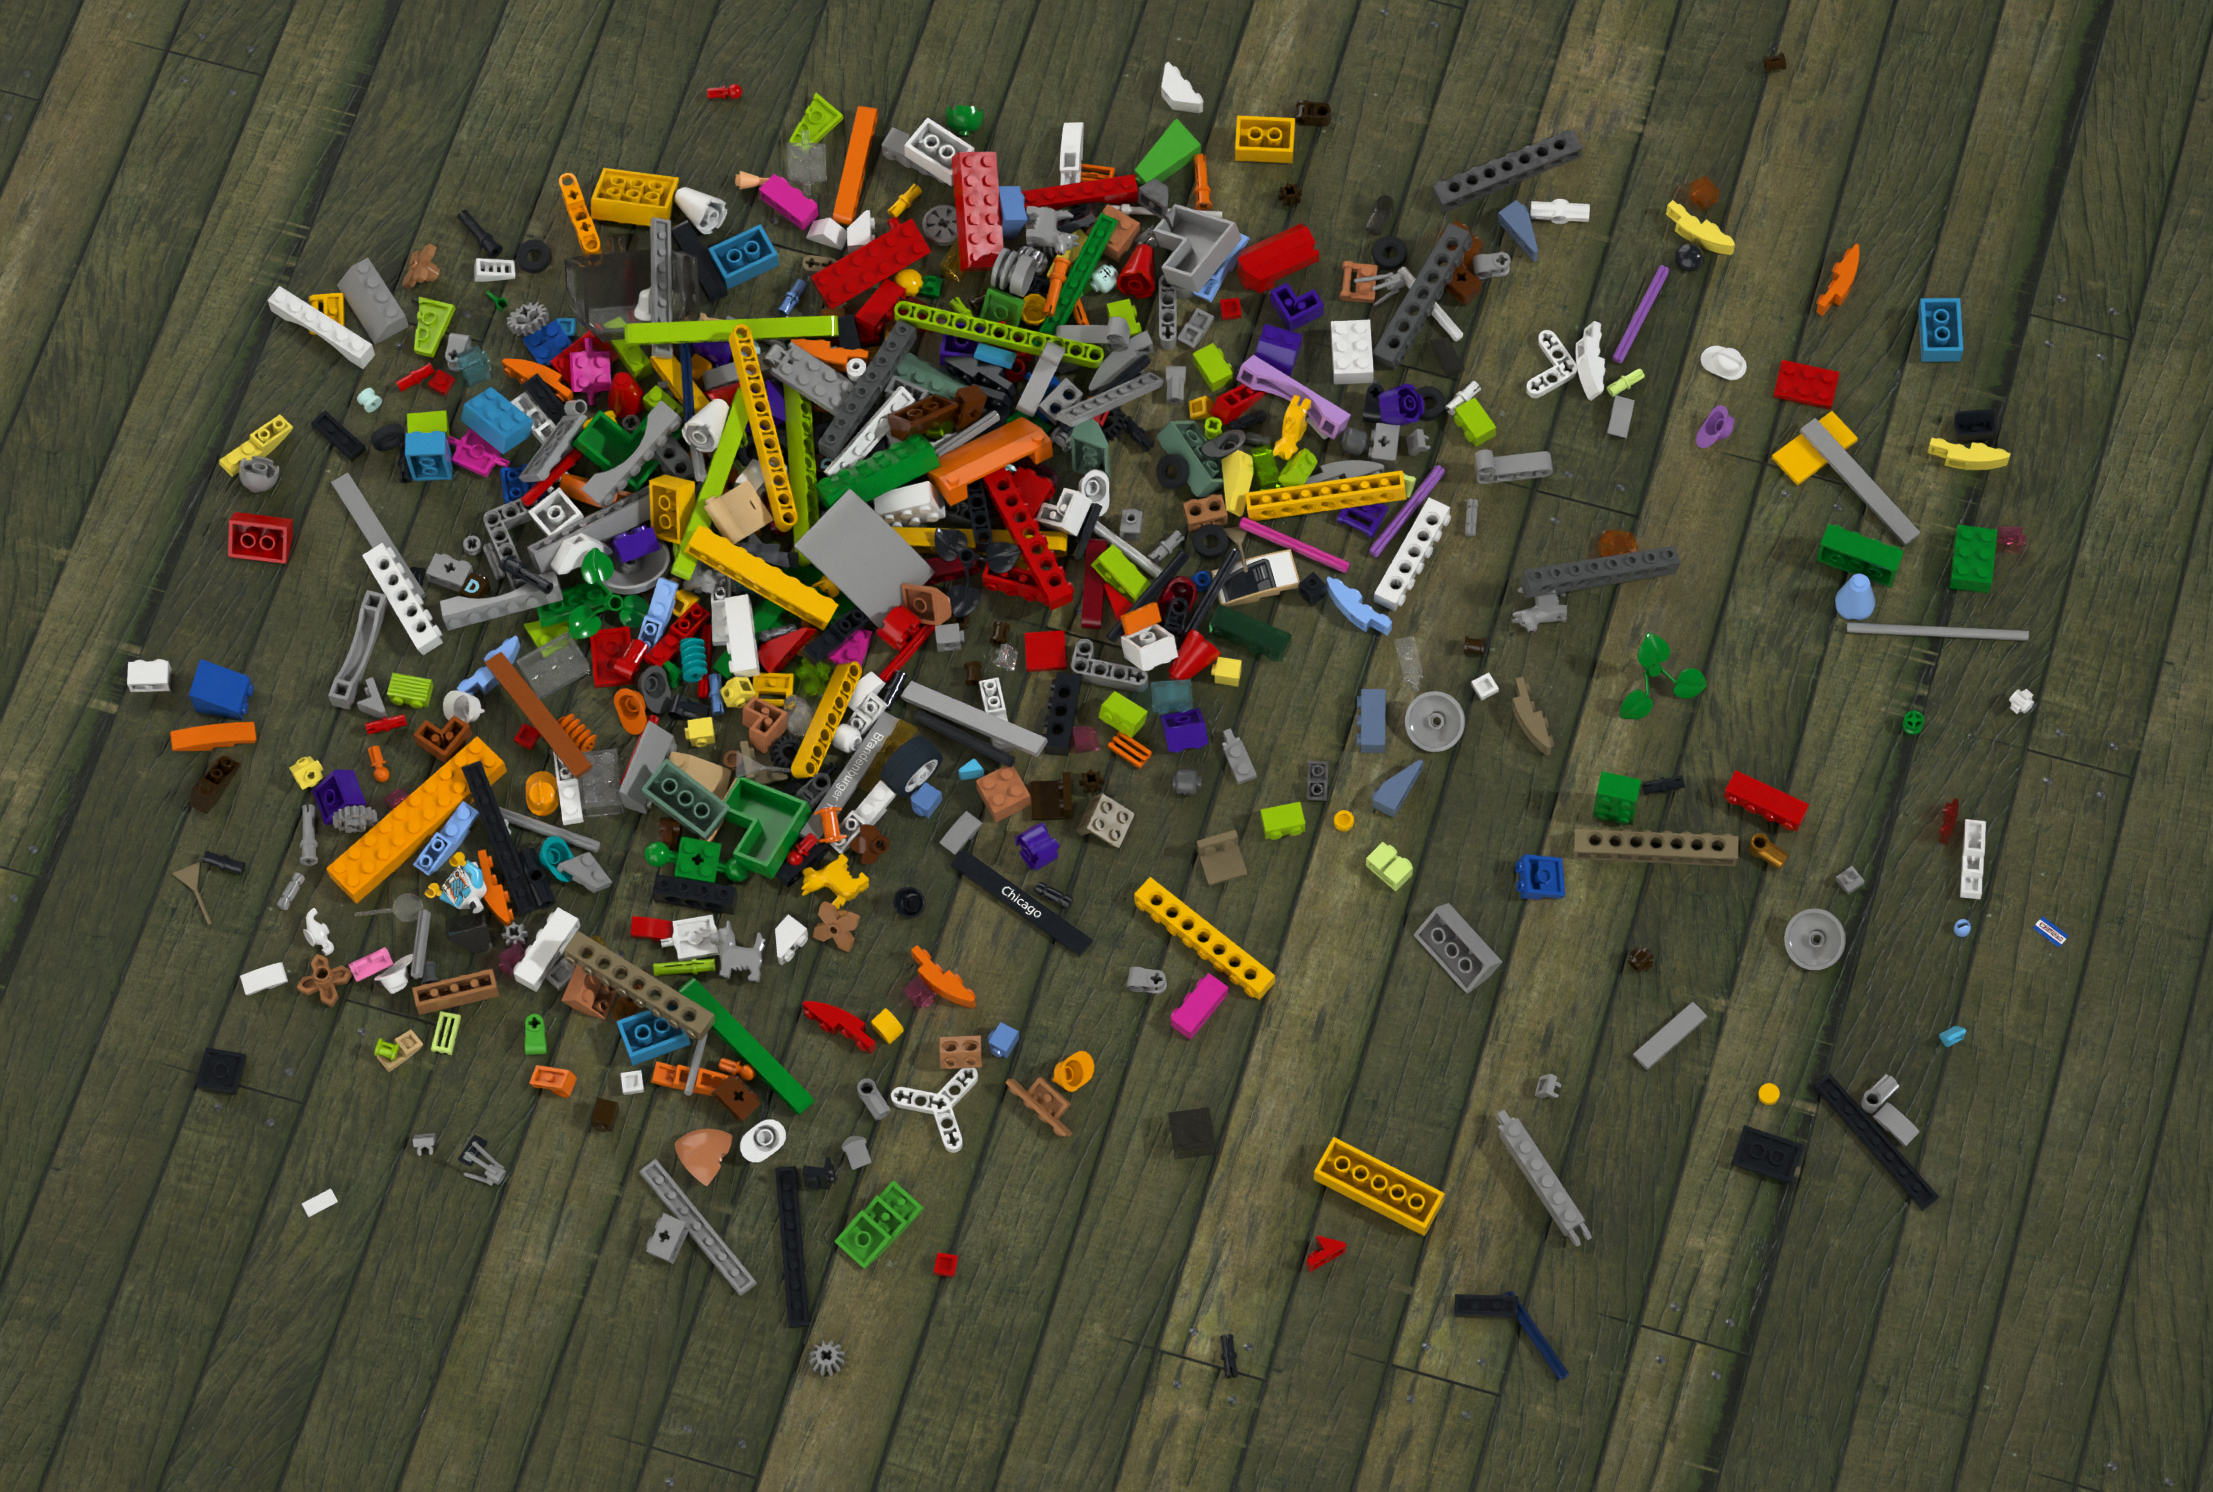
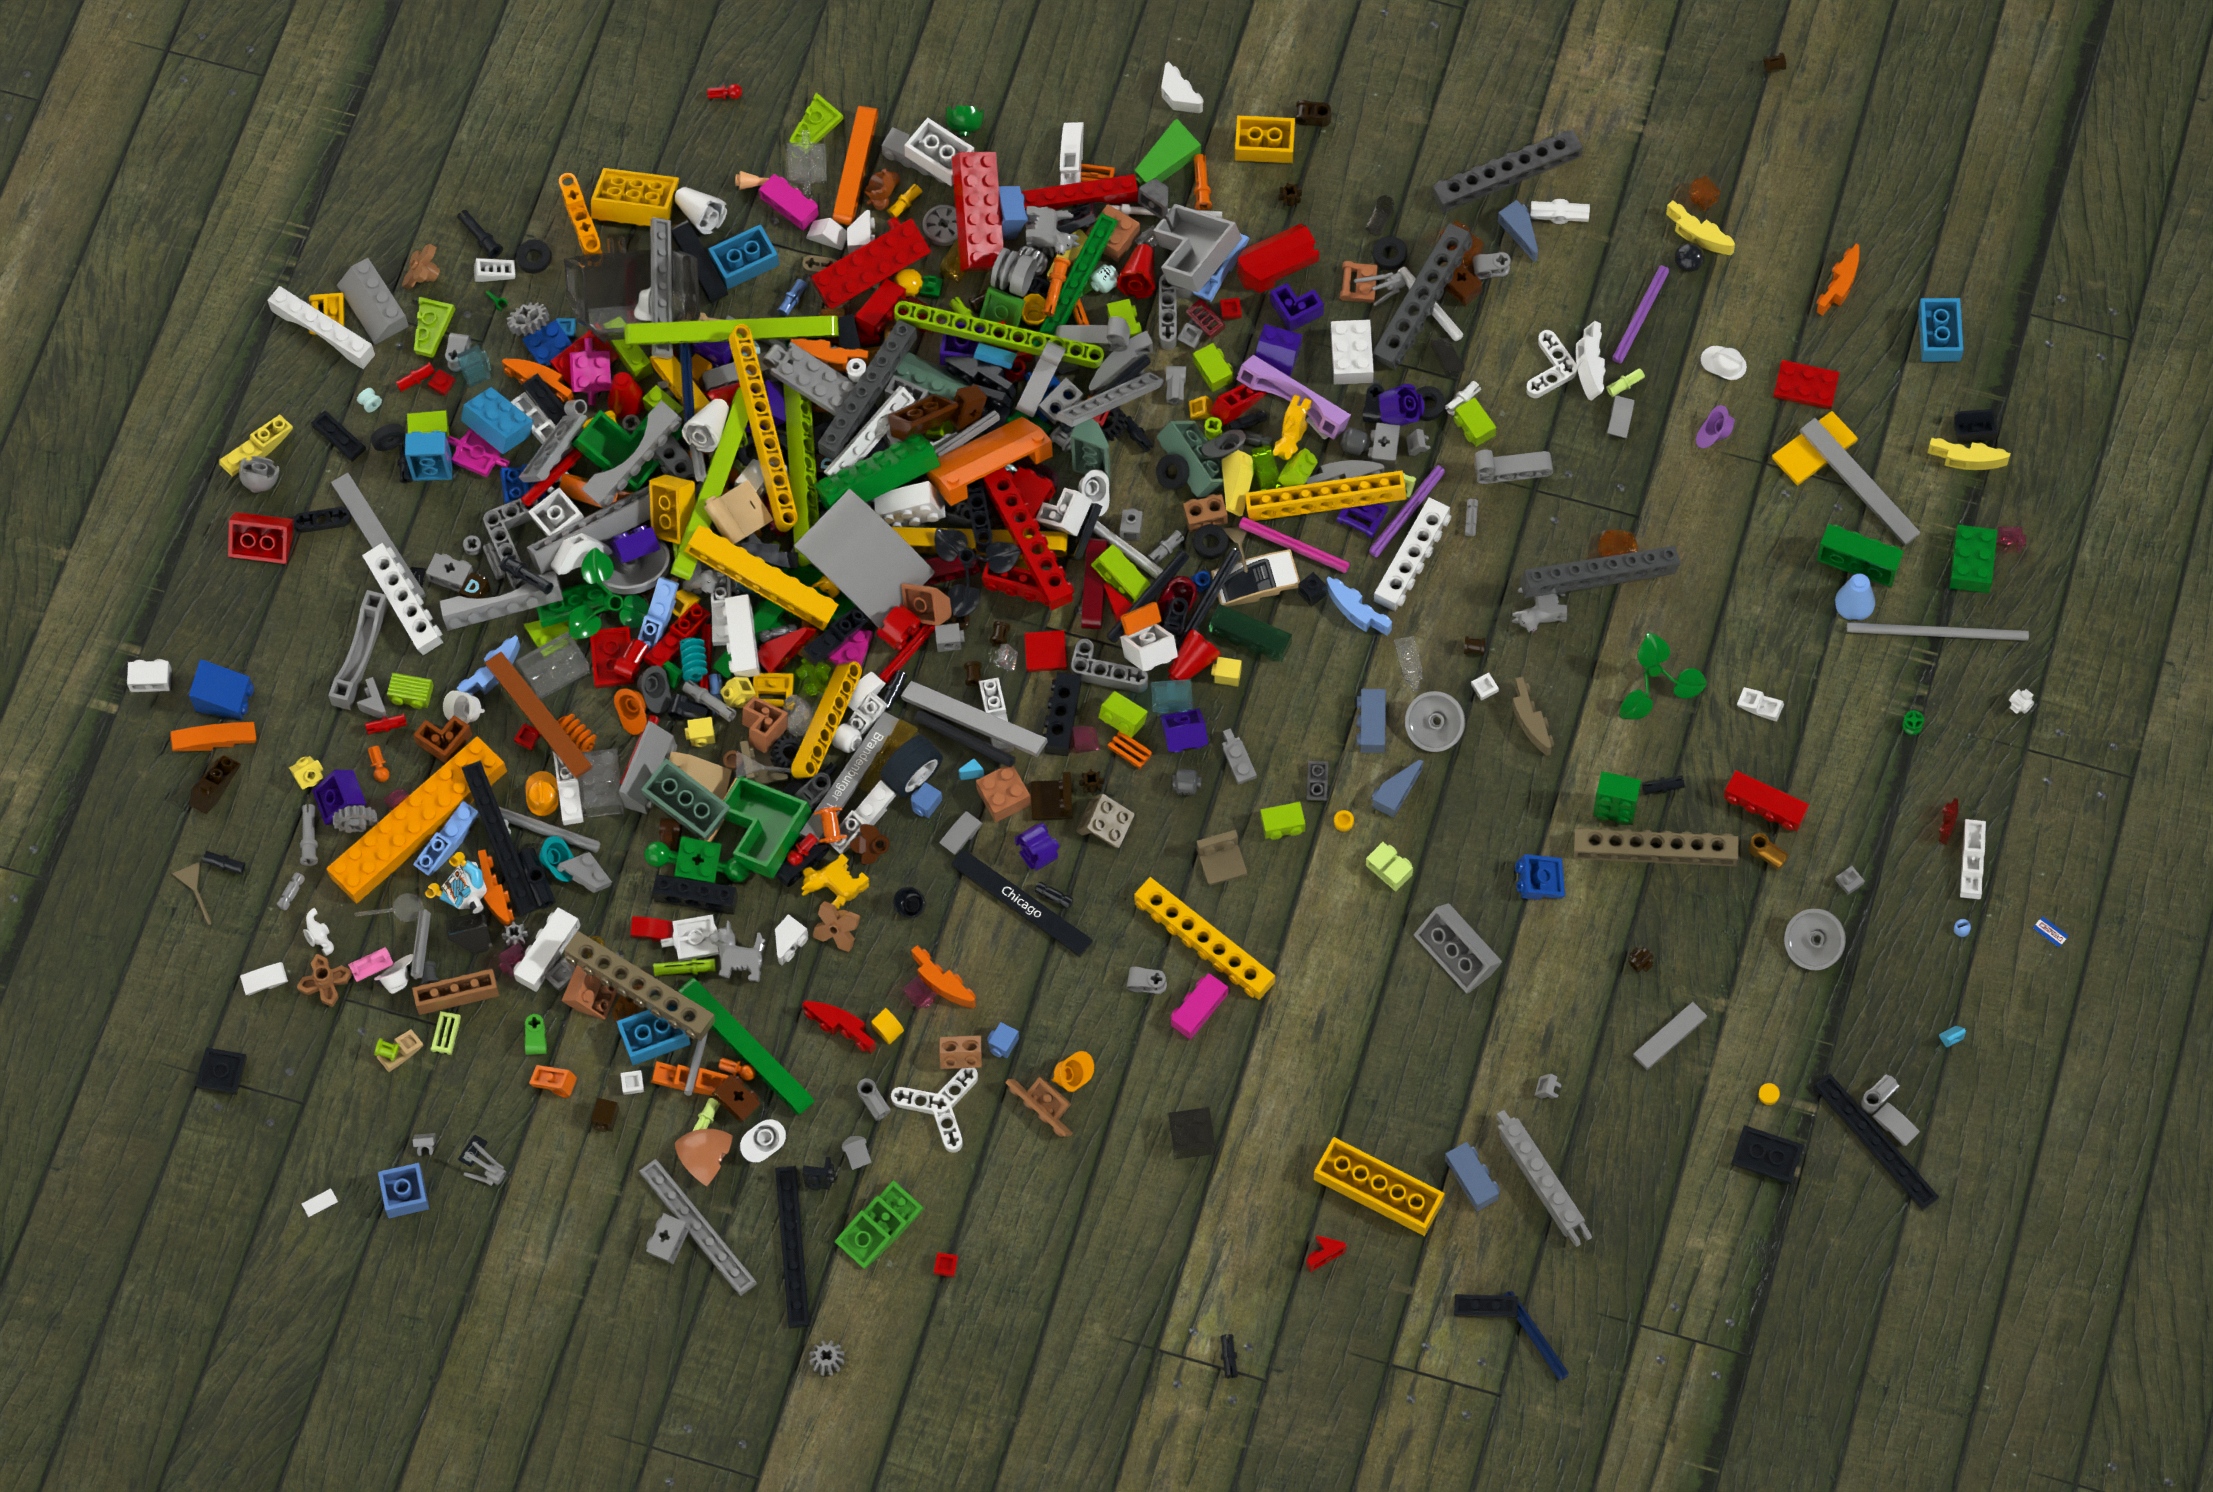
none -> black beam [293,507,351,533]
none -> medium blue brick [378,1163,430,1218]
none -> light grey pin [683,680,736,722]
none -> yellowish green axle [693,1098,721,1131]
none -> dark orange hair [865,168,900,210]
none -> dark red slope [1186,299,1226,340]
none -> sand blue brick [1445,1142,1500,1211]
none -> white slope [1737,687,1784,722]

